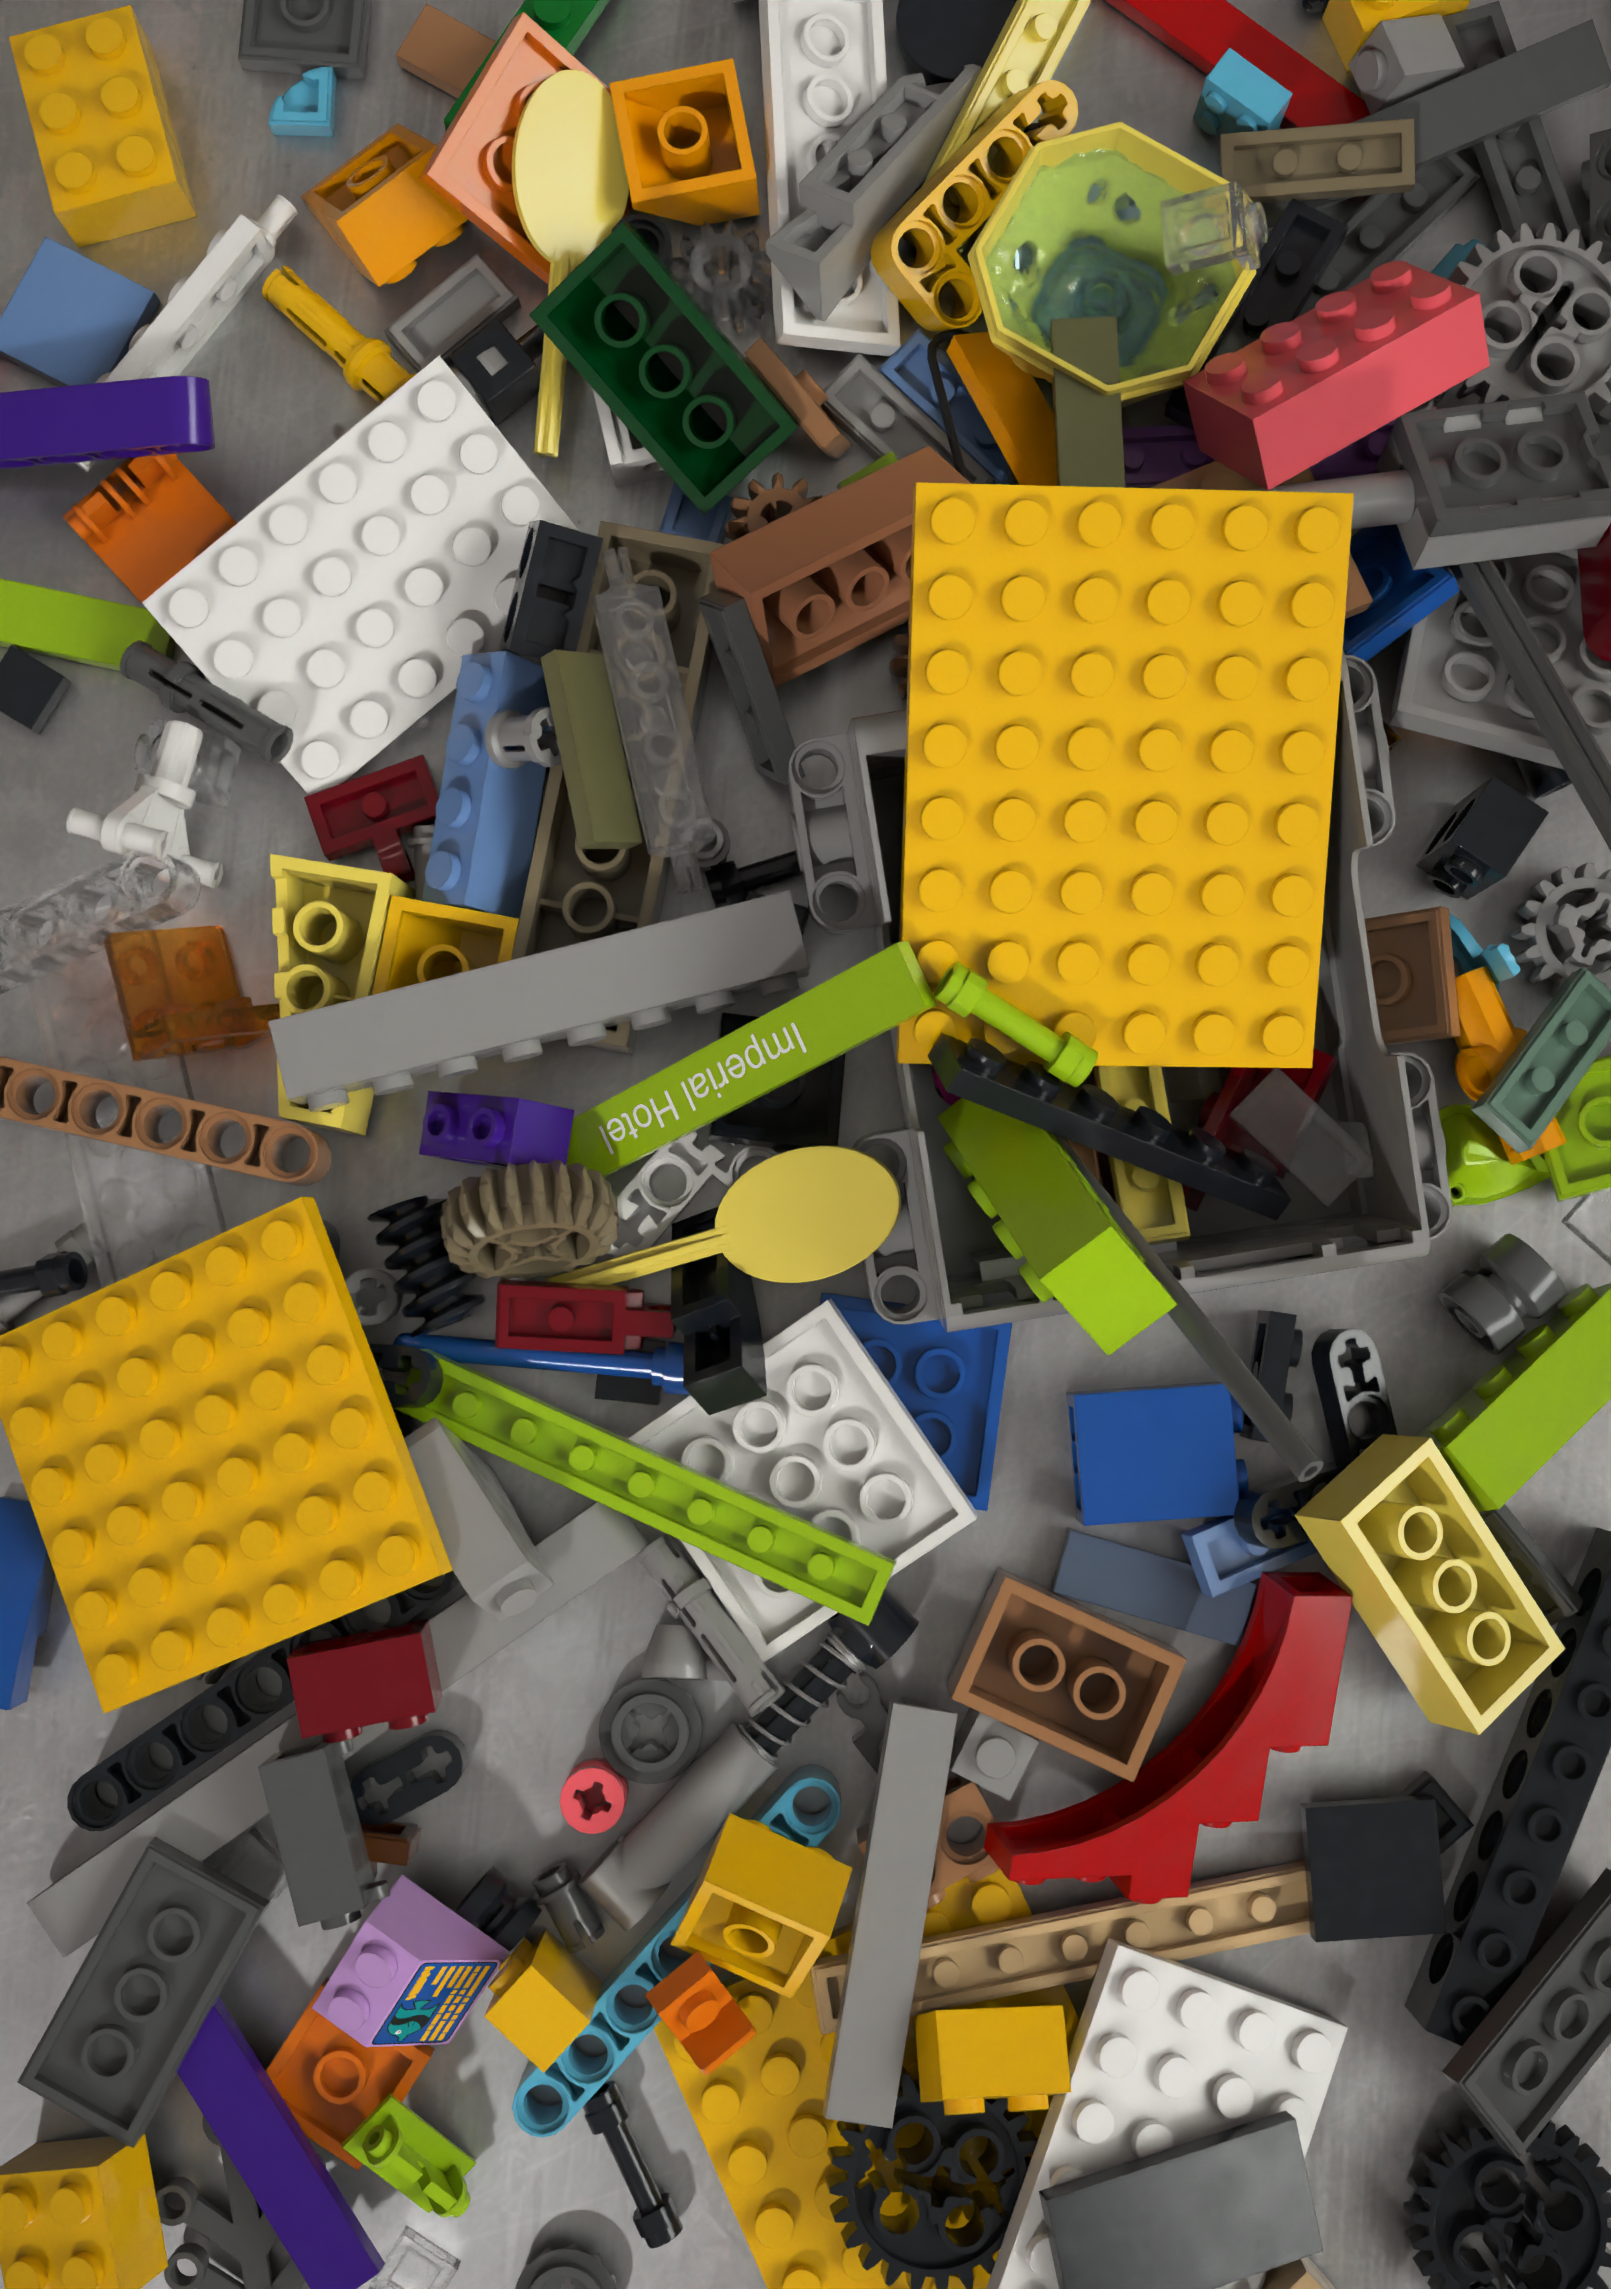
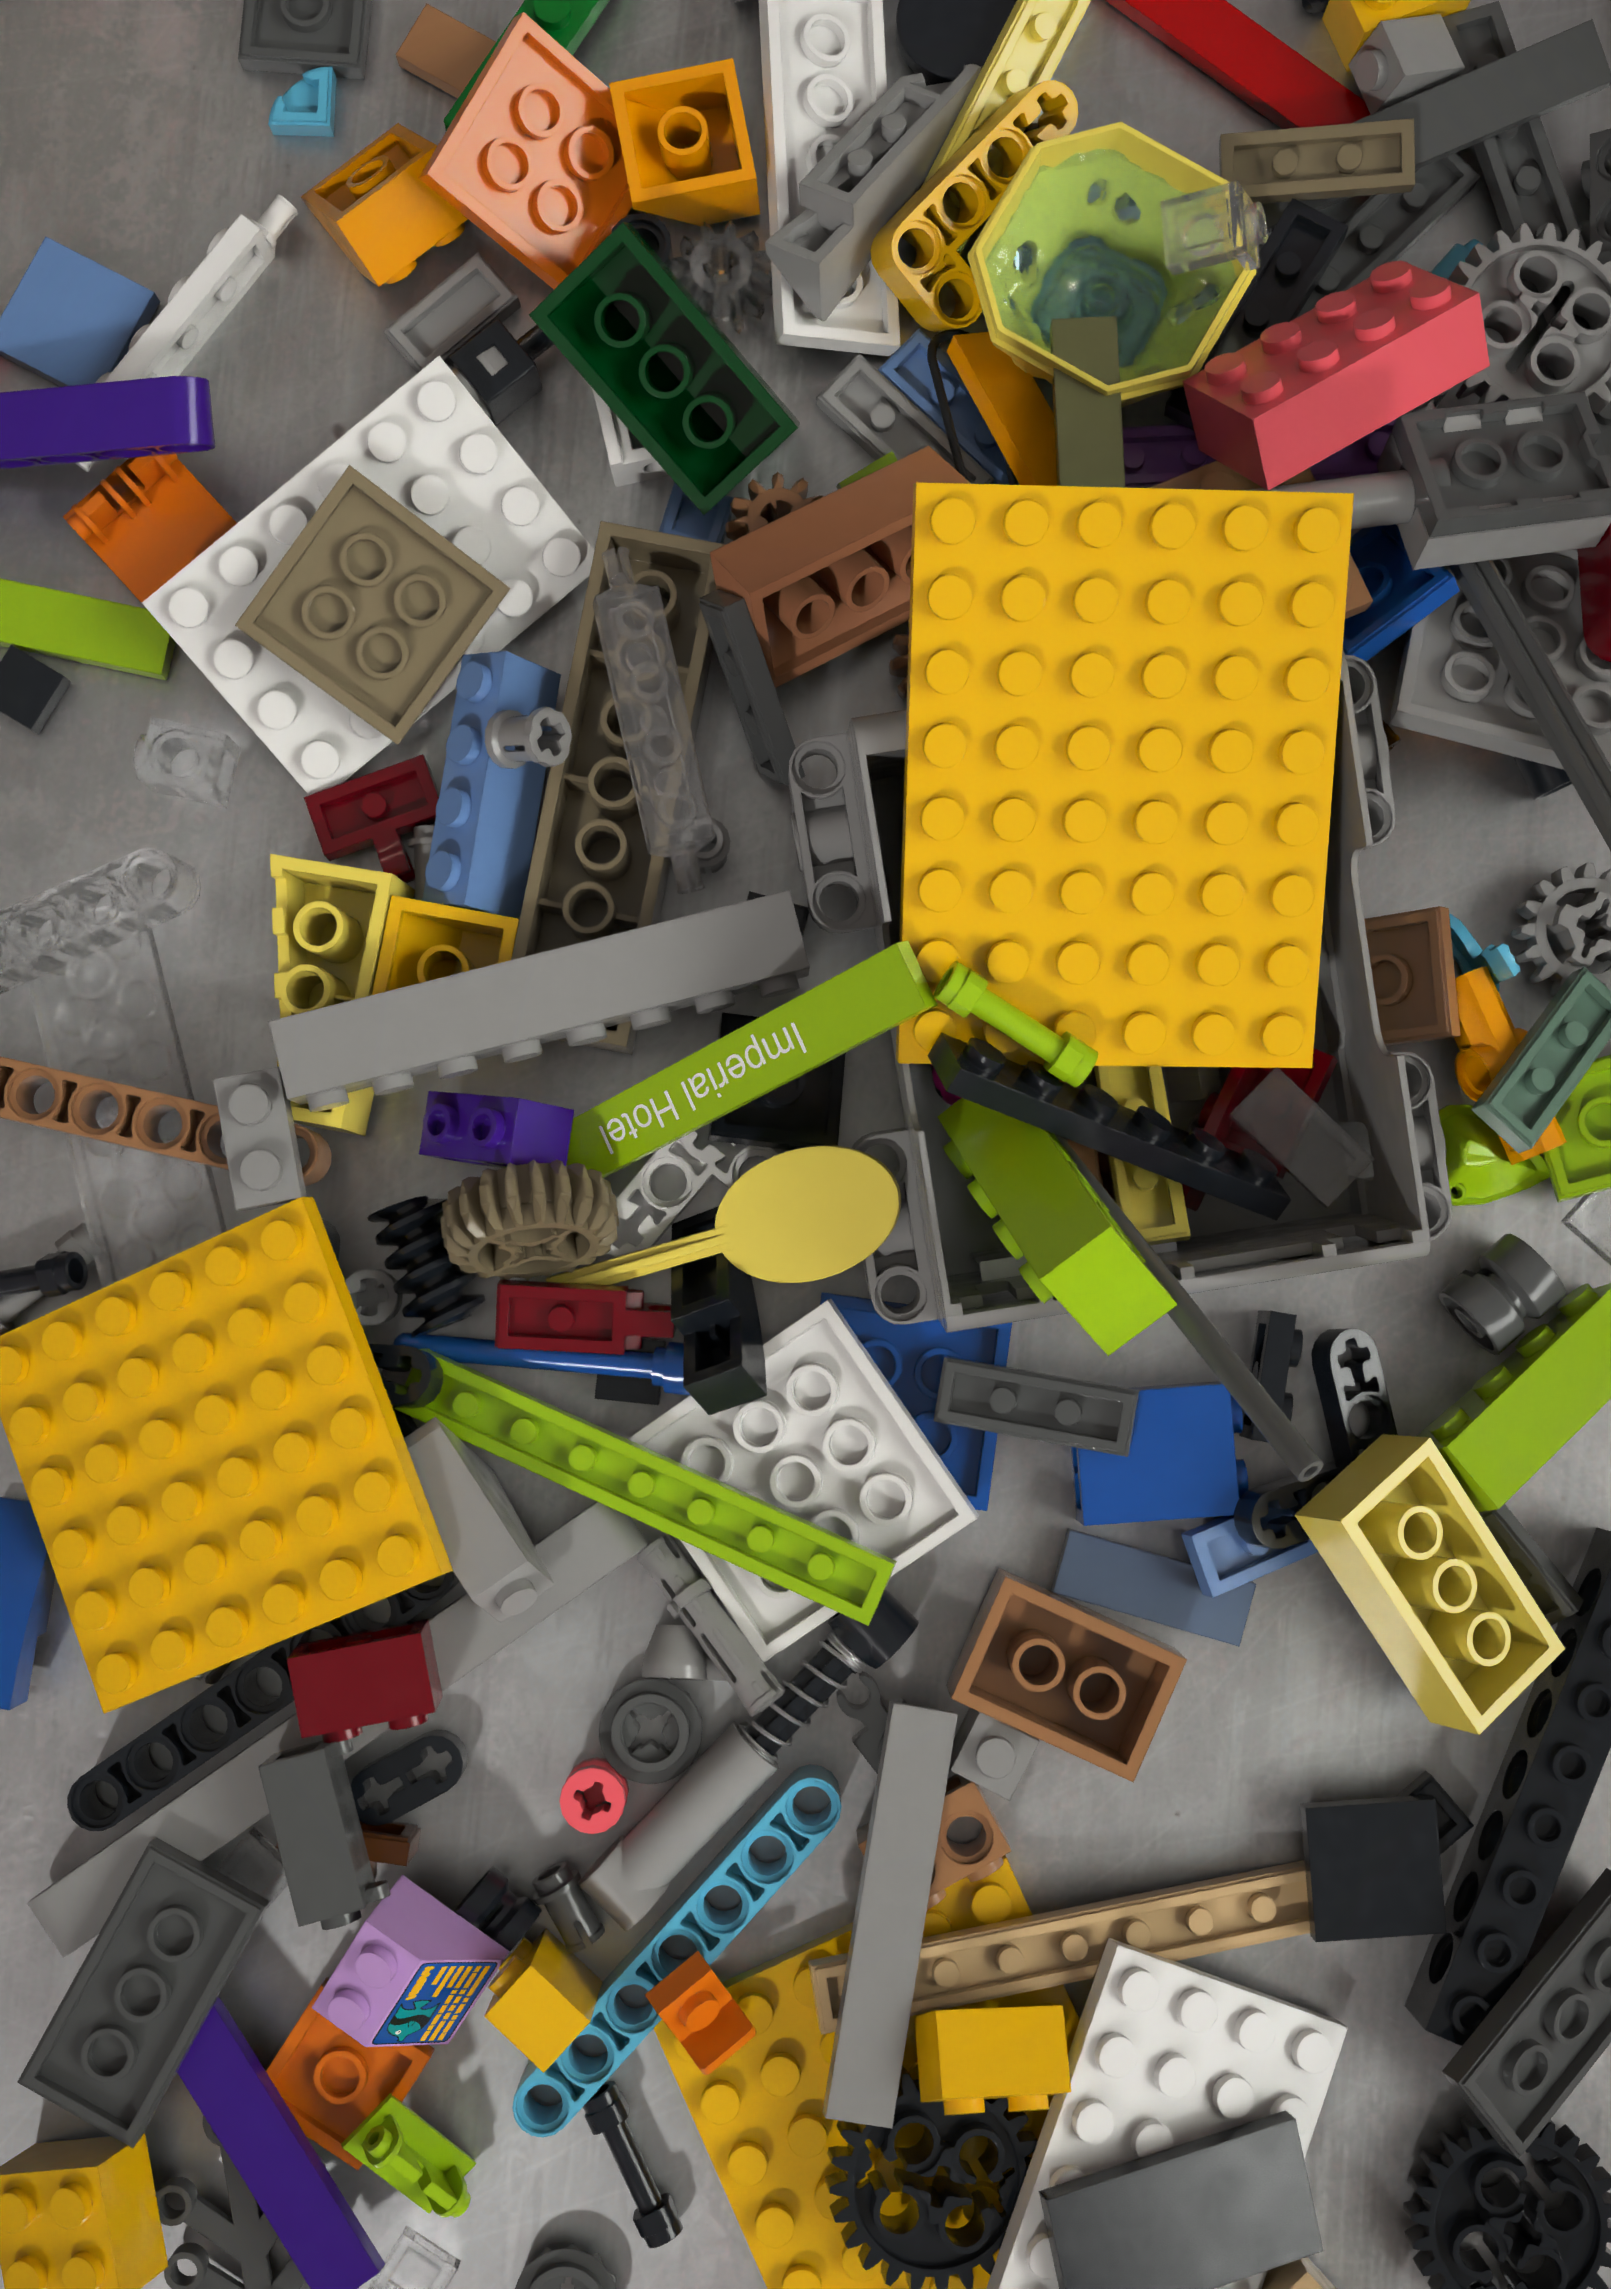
yellow brick [9,5,197,248] -> none
white axle [66,720,223,889] -> none
clear orange bracket [104,926,280,1062] -> none
dark grey pin [120,640,294,764] -> none
yellow pin [262,265,417,405] -> none
black brick [500,520,604,659] -> none
light yellow piece [511,70,629,458] -> none
olive tile [540,649,642,849] -> none
yellow slope [670,1813,853,1999] -> none
black bar [705,850,803,908] -> none
medium nougat plate [744,337,853,460] -> none
red arch [984,1572,1353,1904] -> none
medium azure piece [1193,48,1293,138] -> none
black brick [1416,776,1549,900] -> none
none -> light grey plate [213,1067,307,1211]
none -> dark tan plate [235,465,511,745]
none -> dark grey tile [934,1356,1140,1457]

